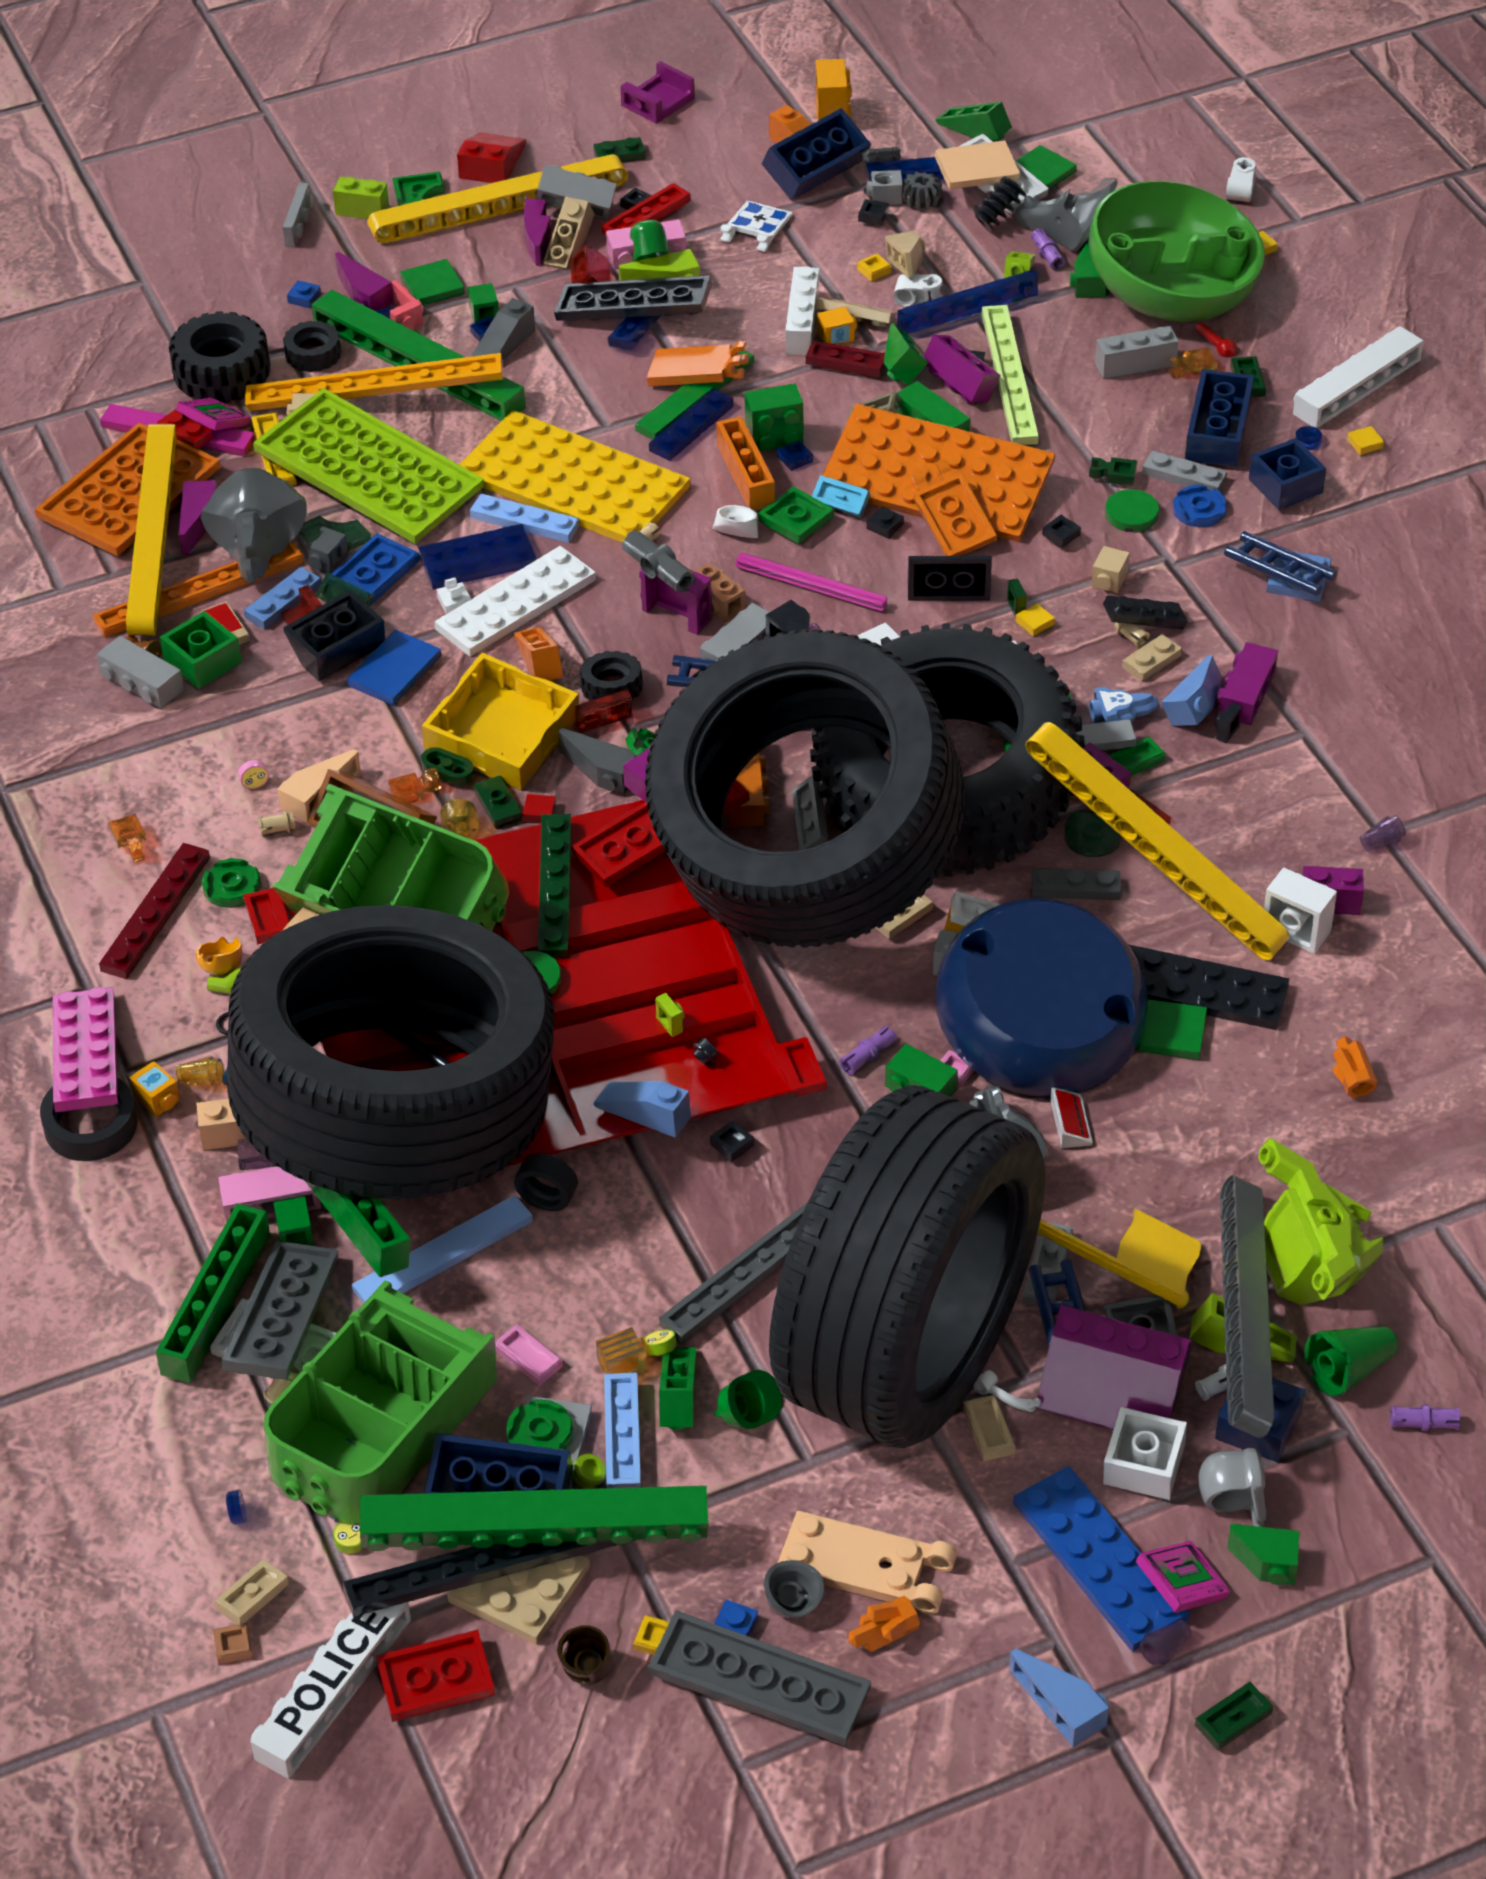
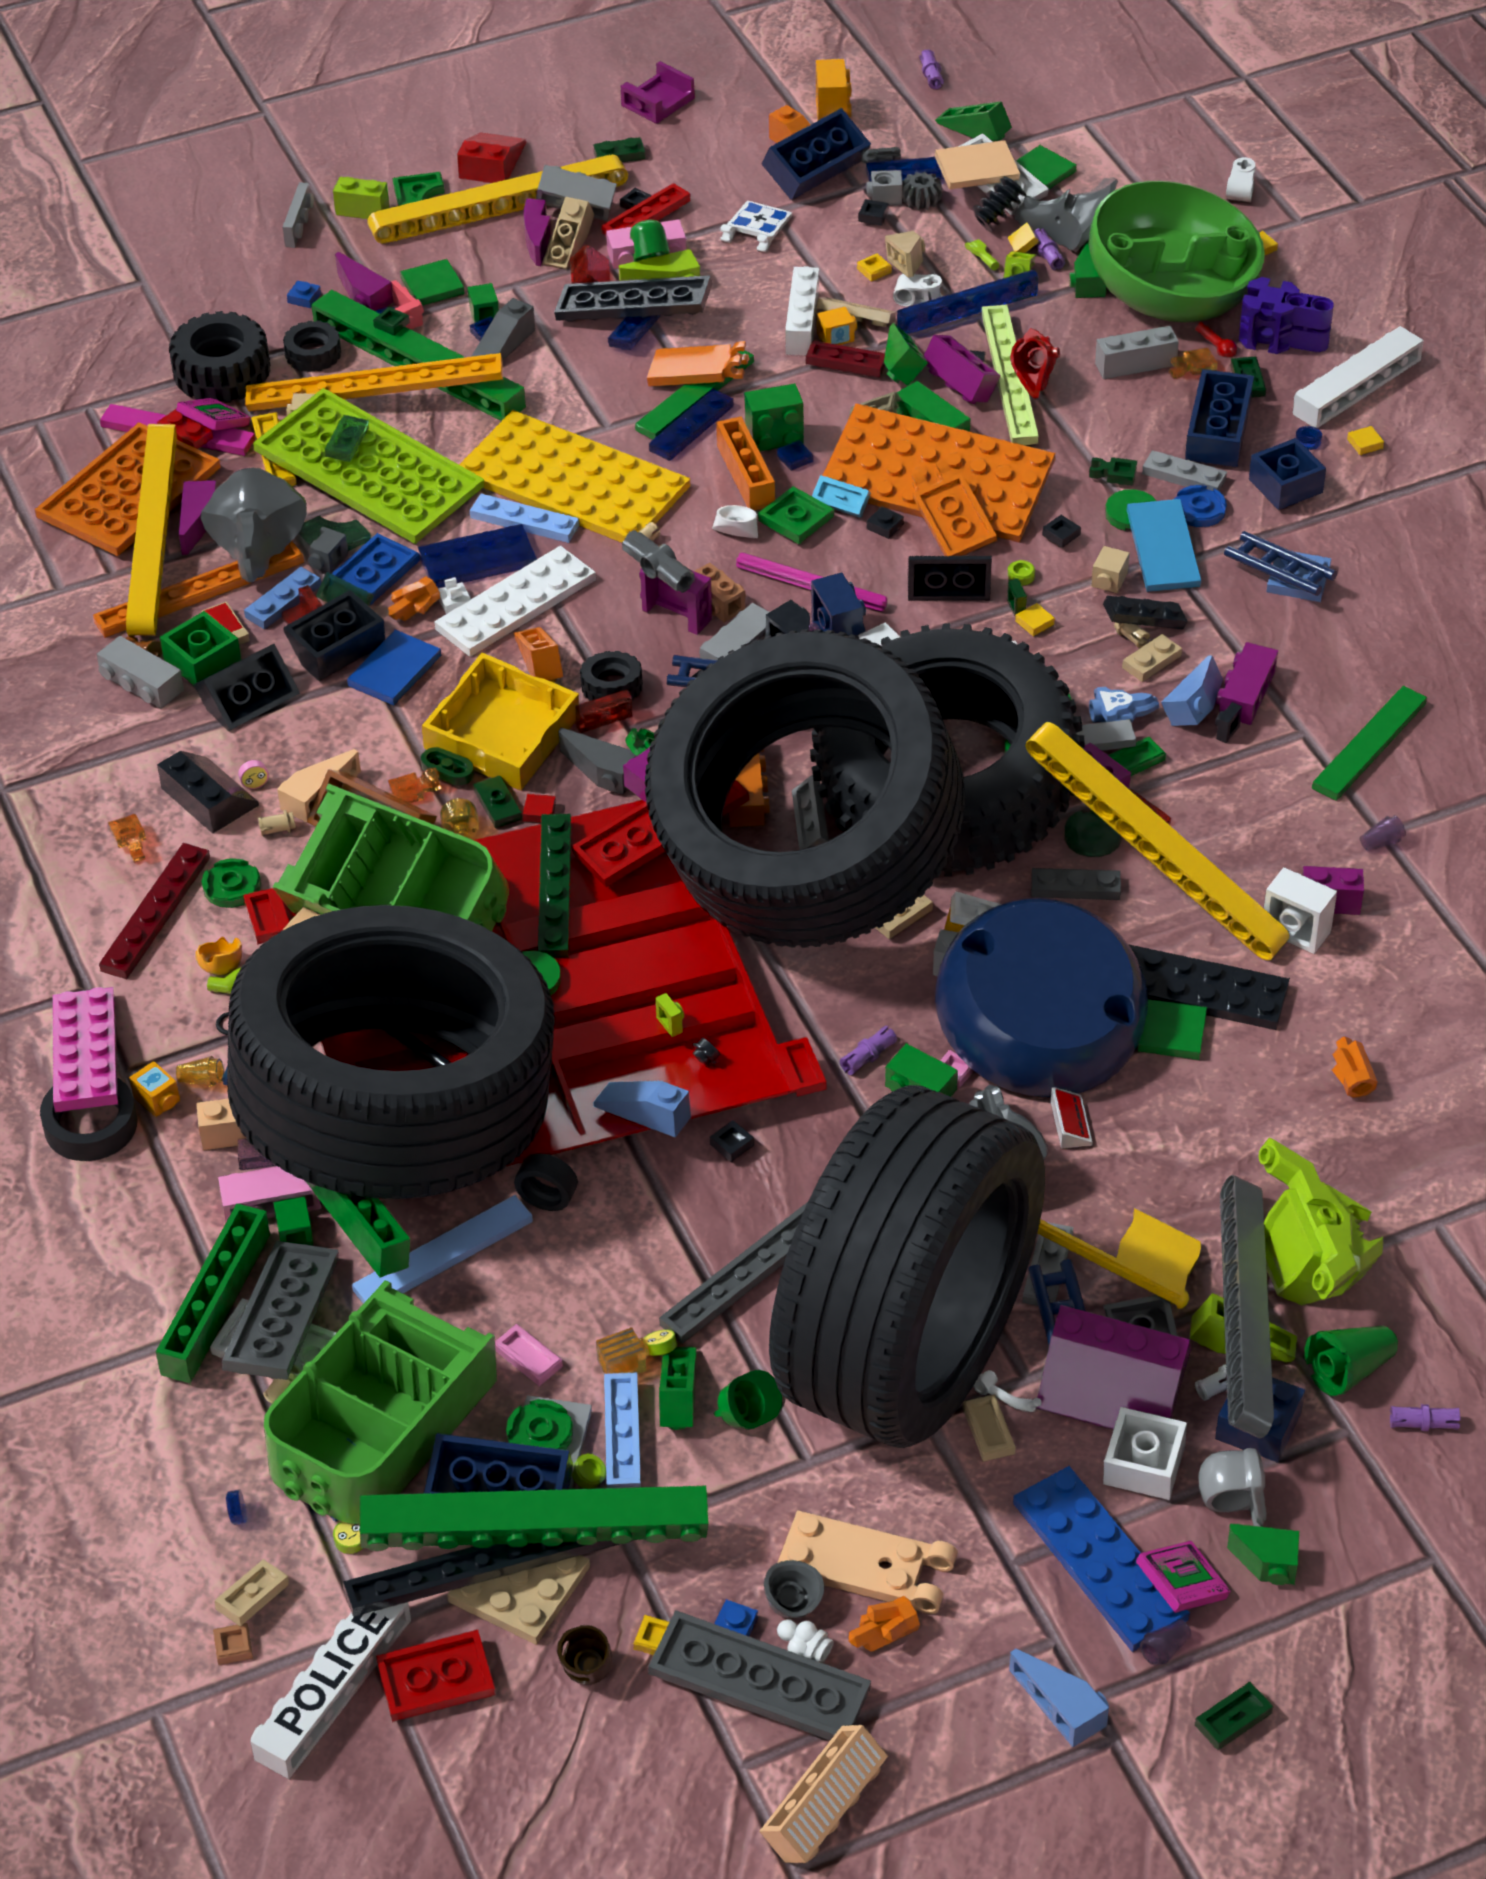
none -> black slope [157,751,259,834]
none -> black slope [194,644,300,731]
none -> clear green plate [325,415,369,462]
none -> dark green tile [373,307,410,336]
none -> orange rock [388,576,440,621]
none -> light nougat brick [759,1725,888,1863]
none -> white piece [777,1620,834,1663]
none -> dark blue brick [811,572,866,636]
none -> medium lavender pin [919,49,944,89]
none -> lime piece [965,239,999,271]
none -> yellow tile [1007,223,1039,253]
none -> lime tile [1008,560,1035,586]
none -> red helmet [1010,328,1060,399]
none -> dark azure tile [1126,499,1201,592]
none -> dark purple connector [1239,277,1334,354]
none -> green tile [1312,686,1427,801]

